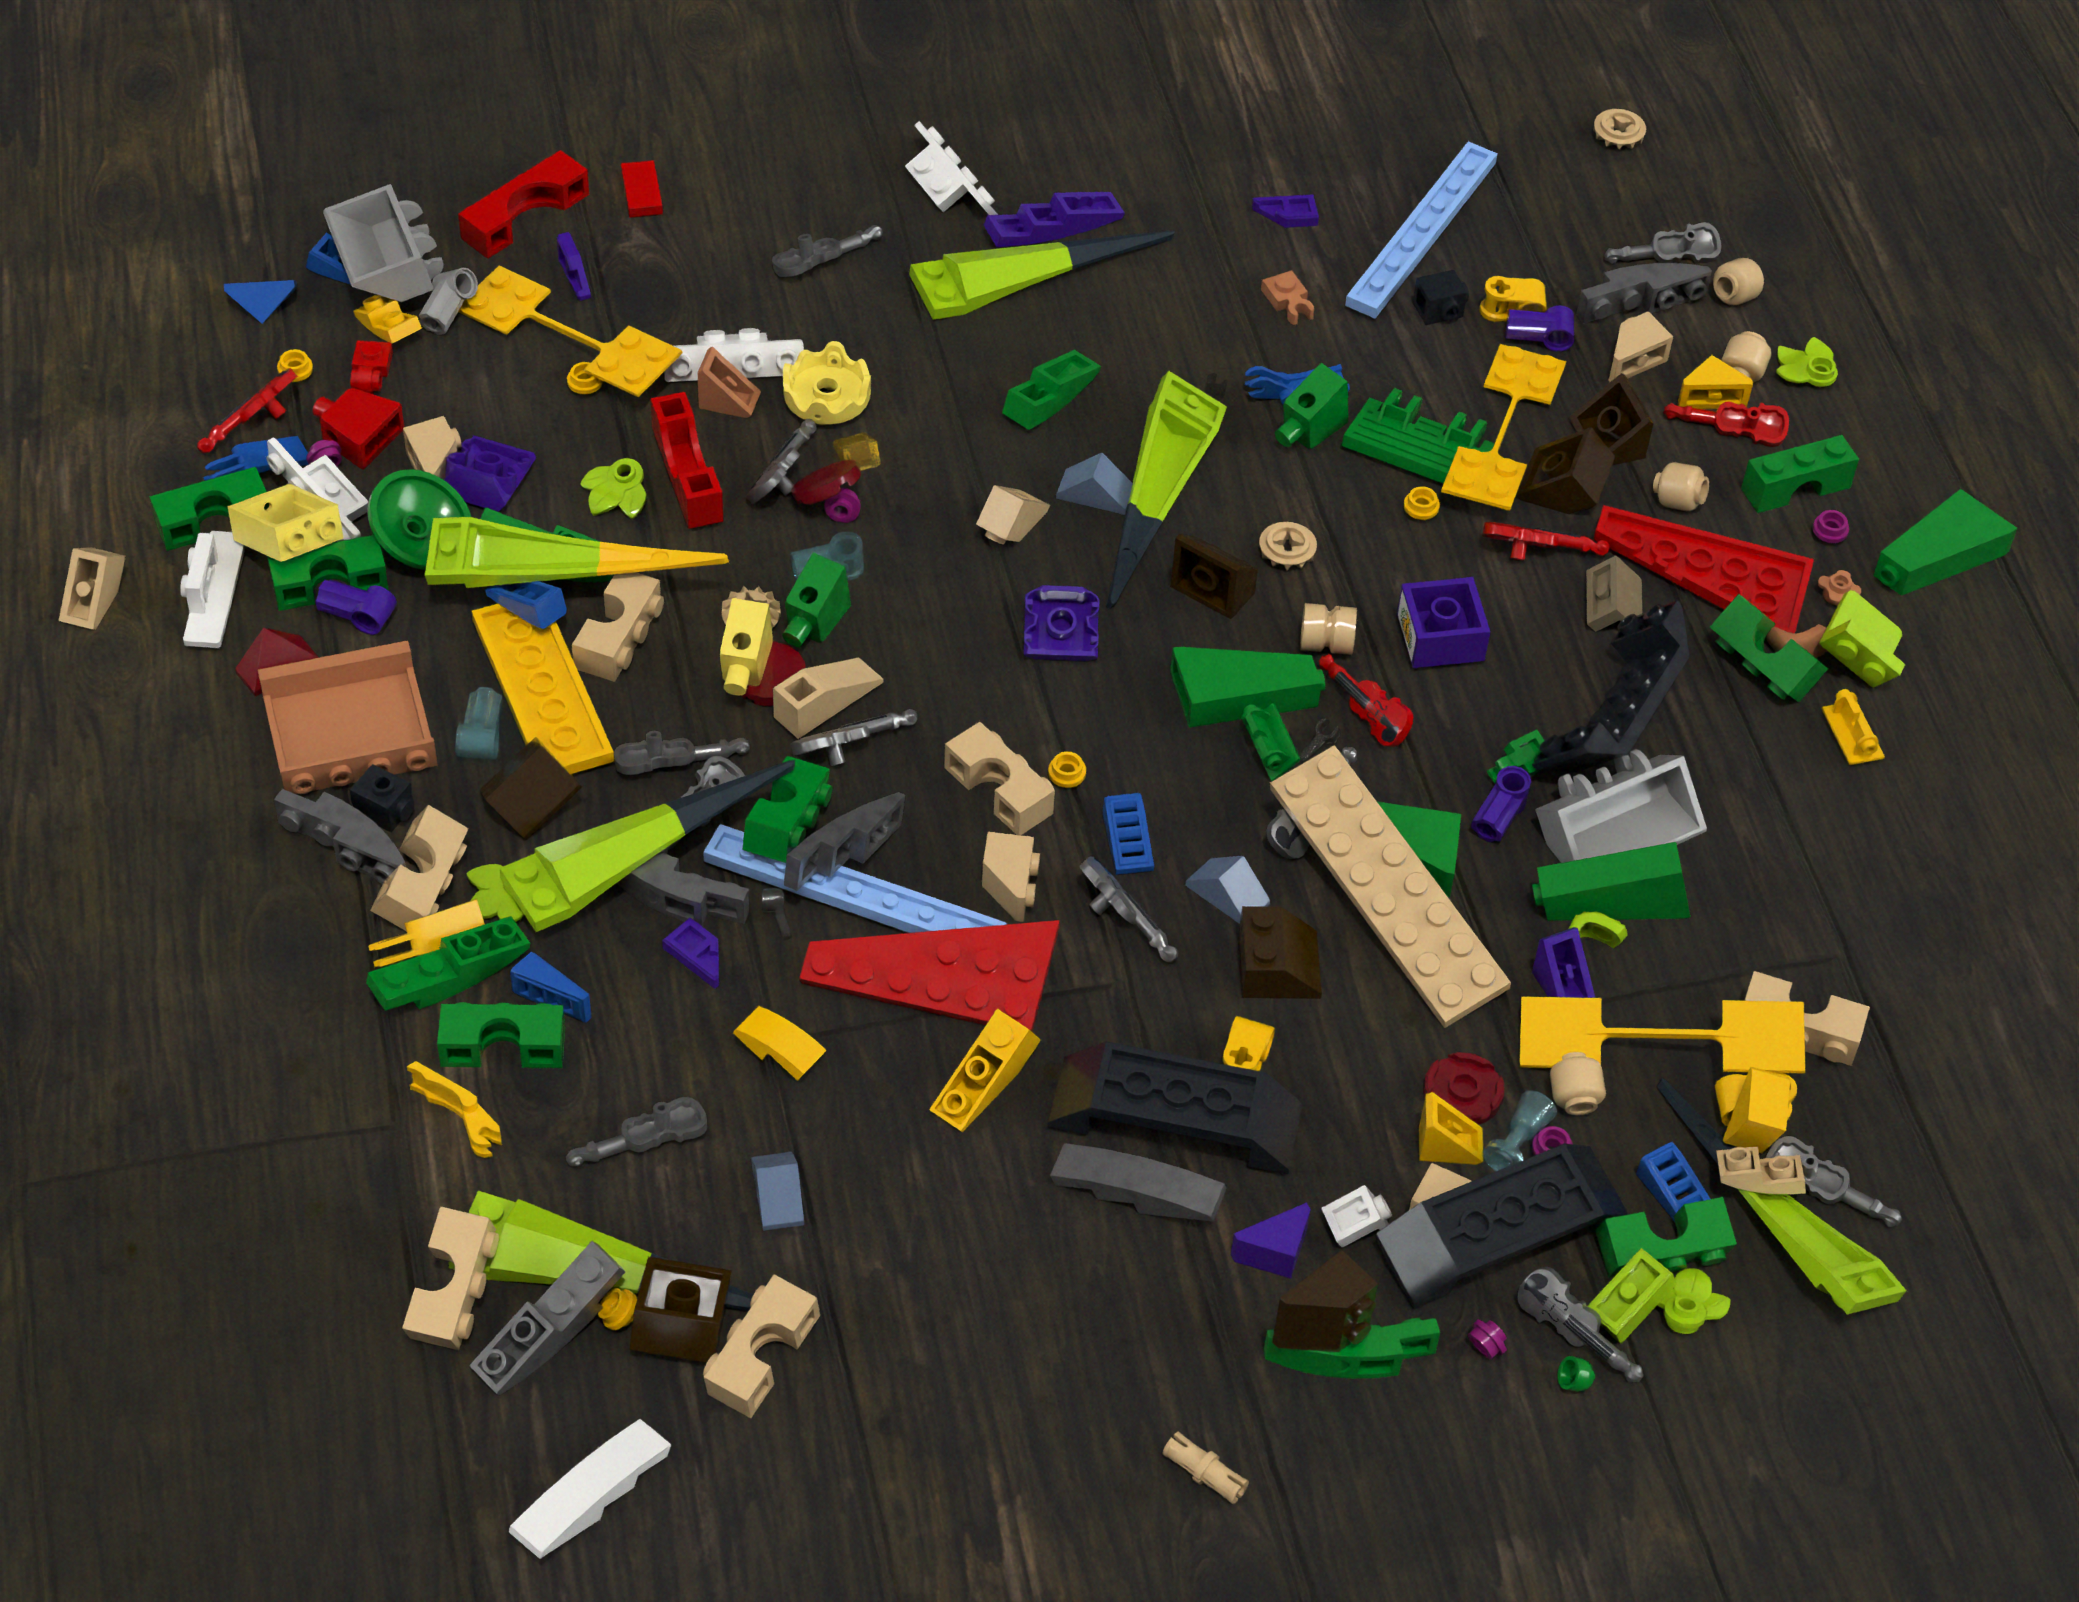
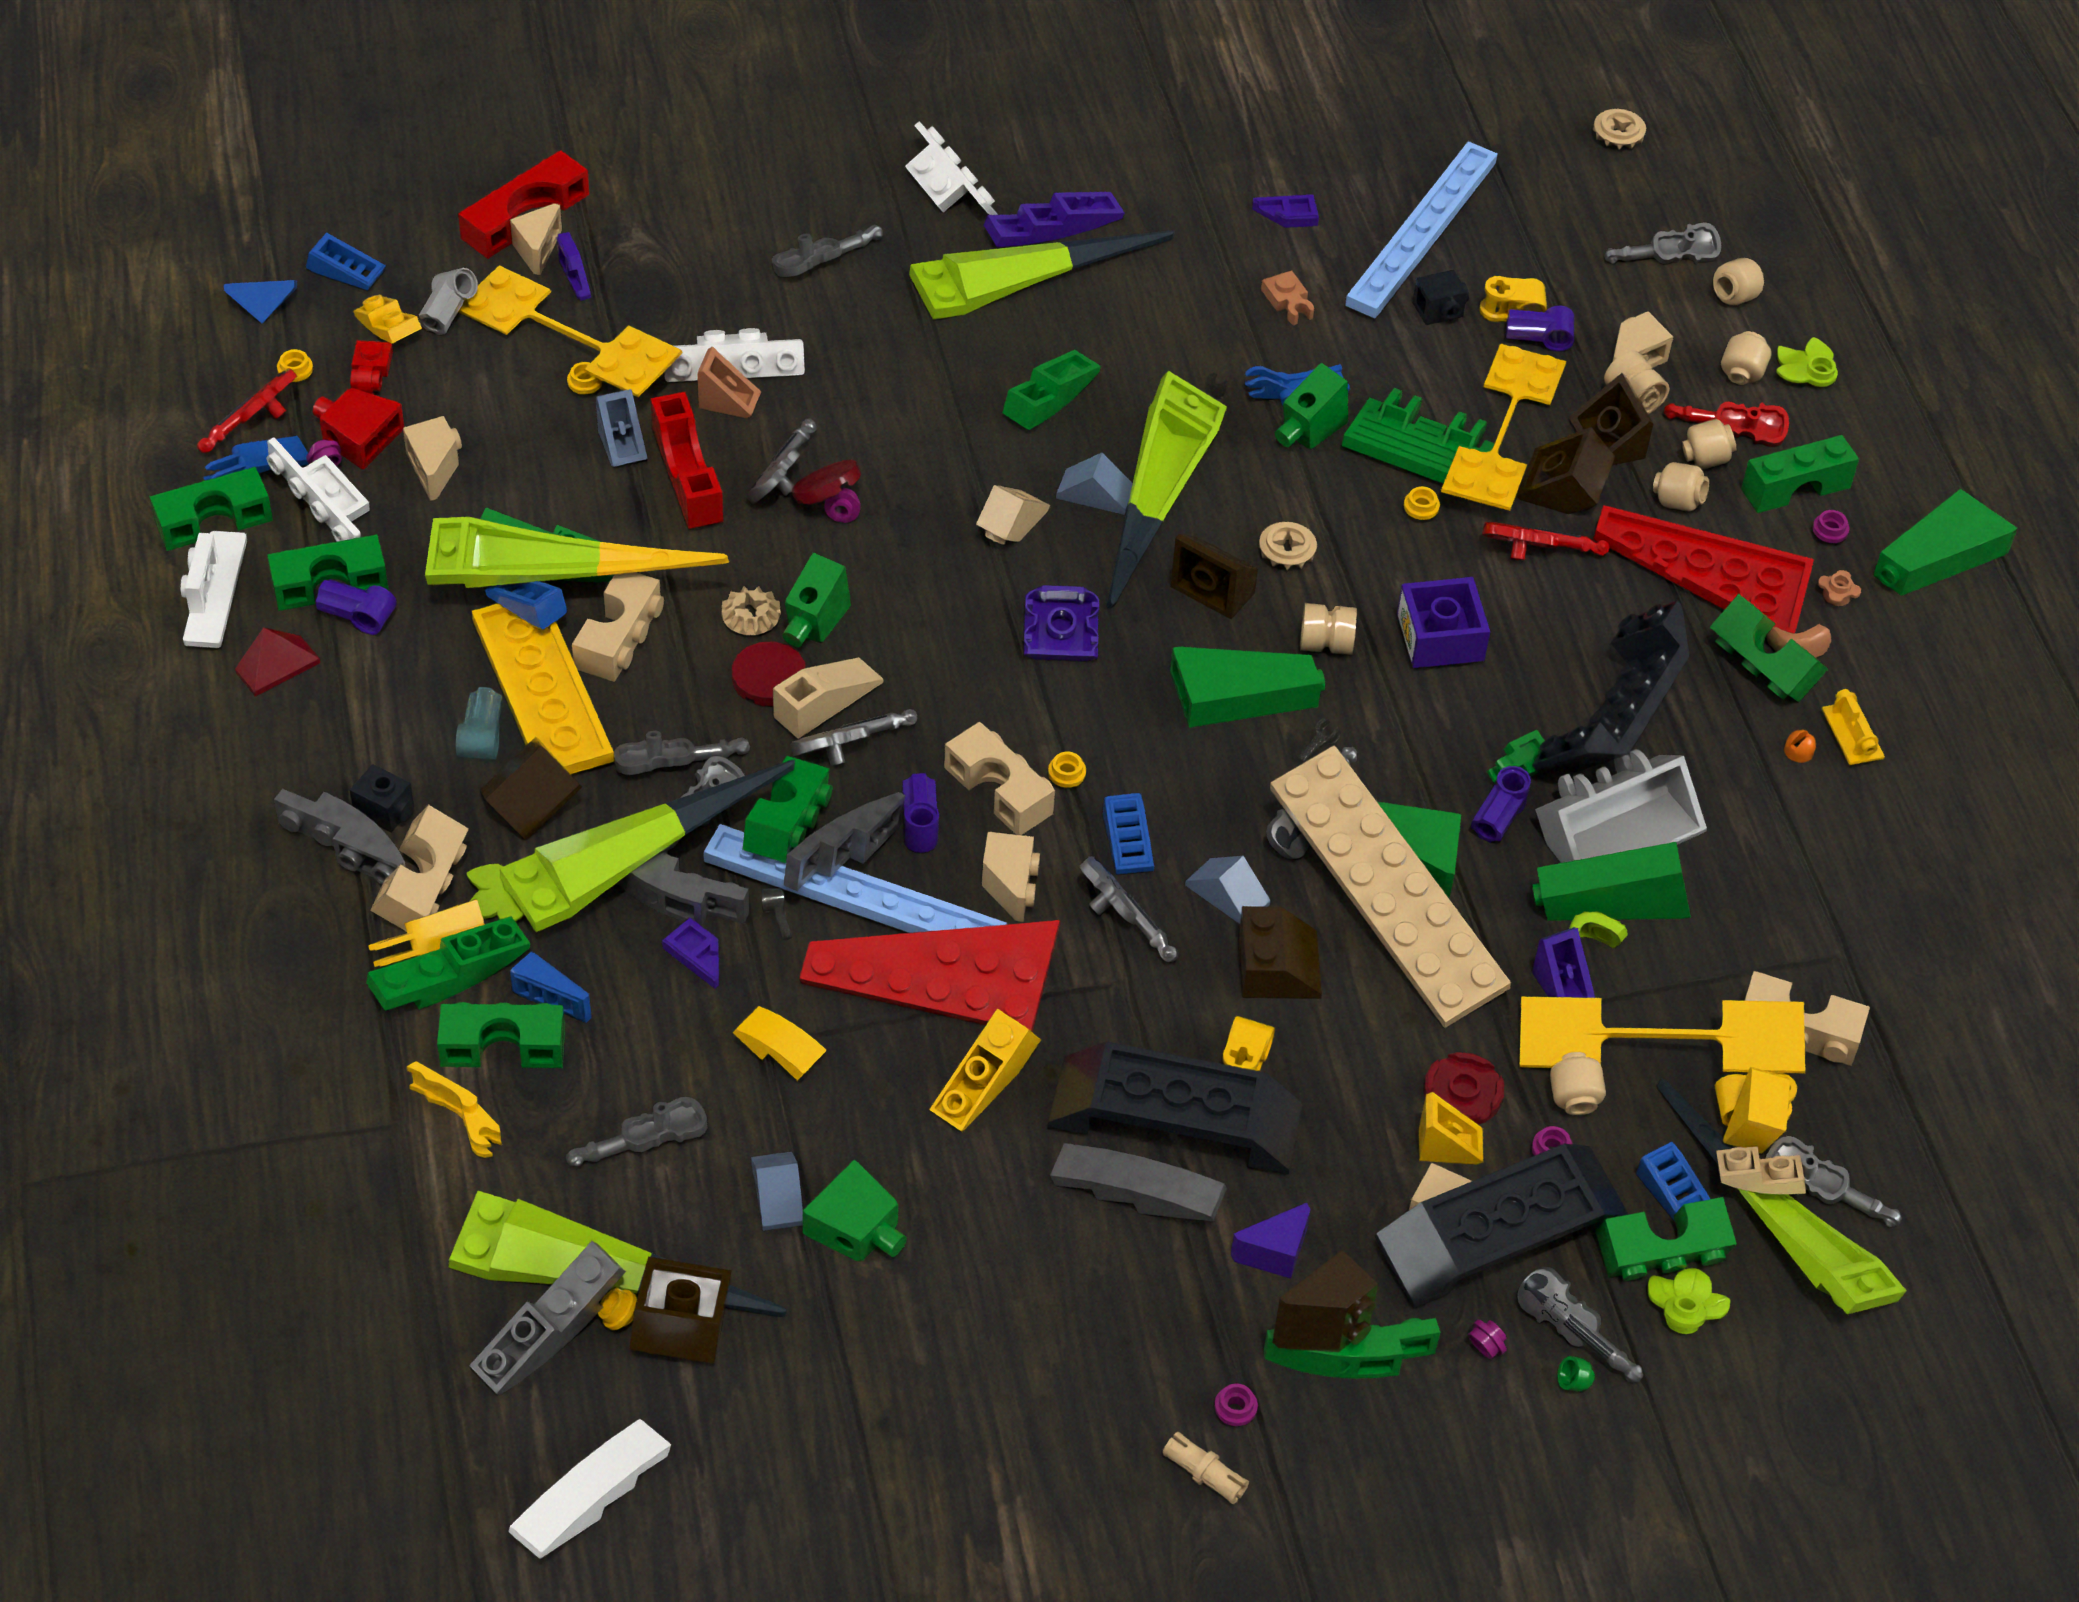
tan slope [59,547,125,630] -> none
light yellow window [227,484,344,562] -> none
nougat panel [258,641,437,794] -> none
light grey piece [323,184,444,302] -> none
green dish [367,469,471,570] -> none
tan arch [402,1207,499,1350] -> none
dark purple slope [443,435,536,512] -> none
lime plate [580,458,647,519] -> none
red tile [621,160,663,218] -> none
tan arch [703,1275,820,1418] -> none
light yellow torso [720,598,773,696] -> none
light yellow plate [783,341,871,425] -> none
clear light blue piece [790,531,864,581] -> none
clear yellow slope [833,432,880,471] -> none
green hinge [1242,703,1301,781] -> none
red piece [1319,654,1413,747] -> none
white bracket [1322,1185,1392,1248] -> none
clear light blue piece [1483,1090,1557,1171] -> none
flat silver slope [1576,263,1712,324] -> none
dark tan panel [1586,556,1642,632] -> none
lime slope [1587,1248,1676,1344] -> none
yellow slope [1677,355,1753,409] -> none
lime bracket [1819,590,1905,688] -> none
none -> tan slope [510,204,562,275]
none -> sand blue slope [596,389,648,467]
none -> green torso [803,1160,907,1261]
none -> dark purple piece [902,773,939,853]
none -> magenta plate [1214,1383,1258,1426]
none -> tan wheel [1604,351,1670,414]
none -> tan head [1681,419,1737,470]
none -> orange hinge [1784,730,1816,763]

